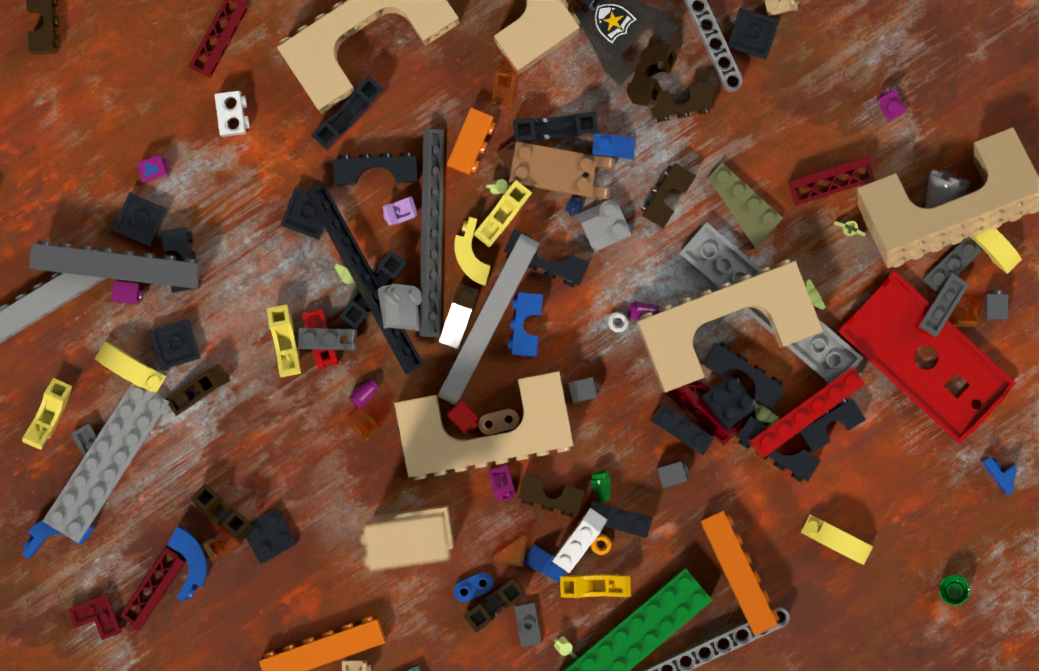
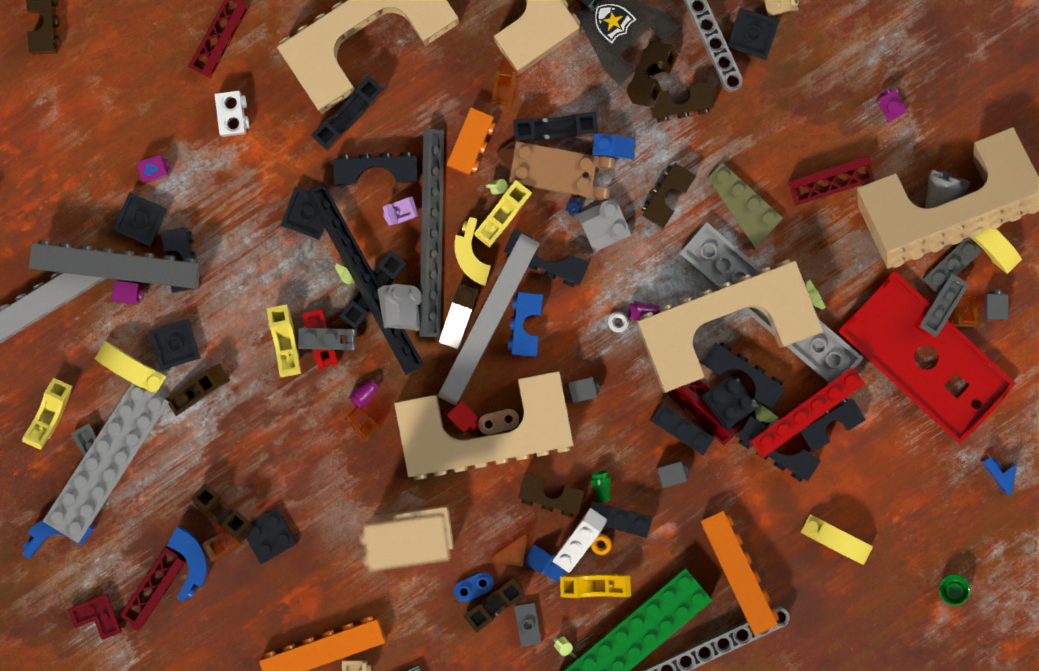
magenta bracket [488,465,516,500] -> none
yellowish green piece [834,221,866,236] -> none

